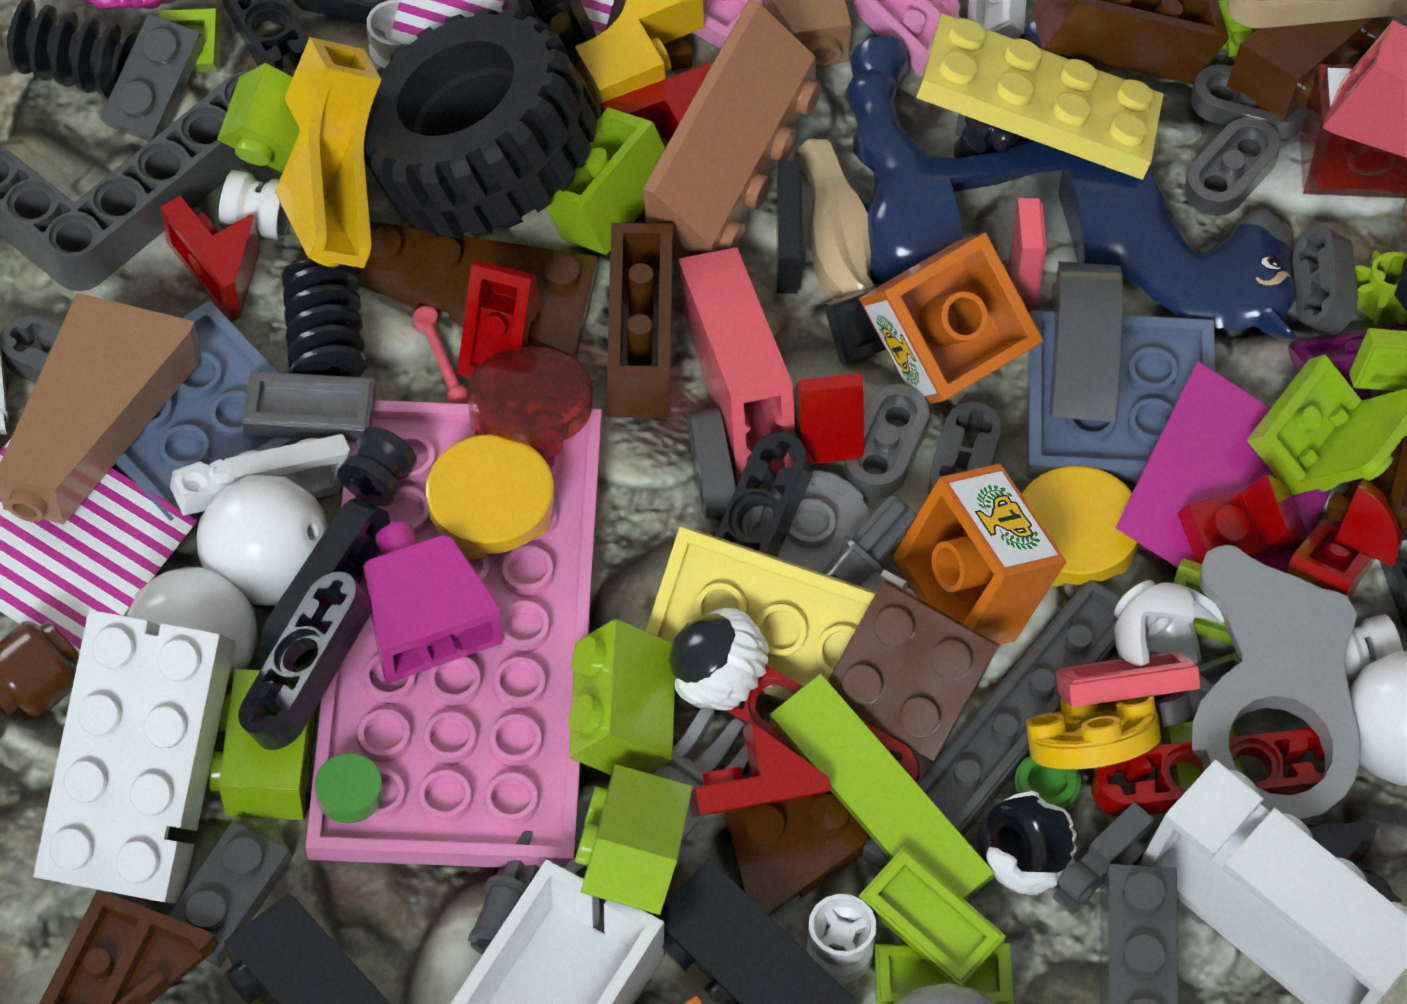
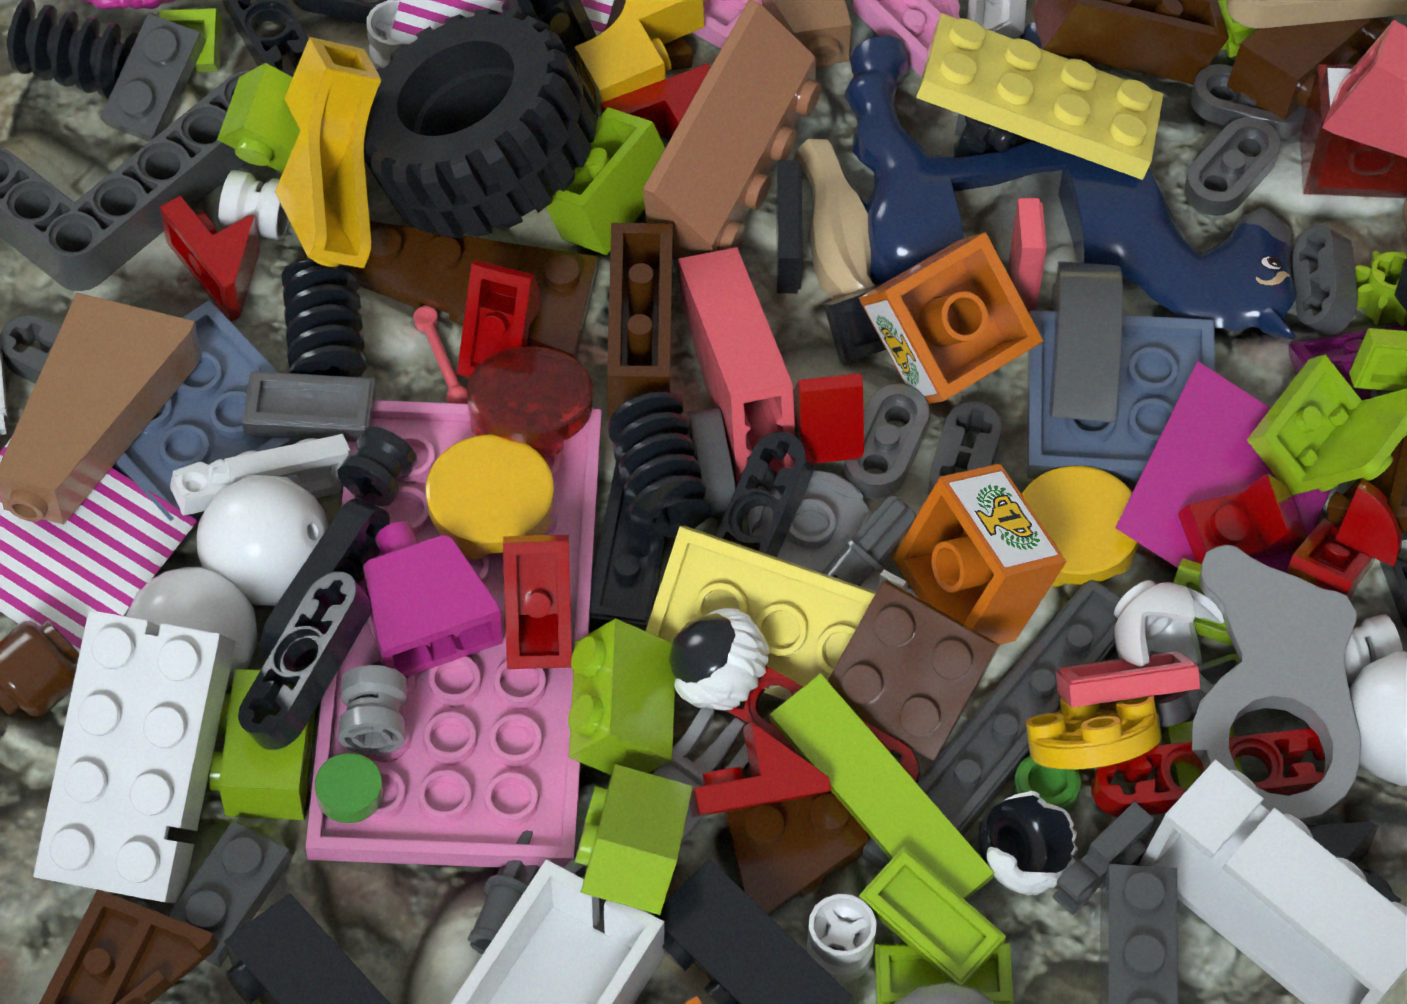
none -> light grey wheel [338,665,407,755]
none -> red slope [503,534,572,669]
none -> black tile [589,461,667,631]
none -> black piece [607,391,711,537]

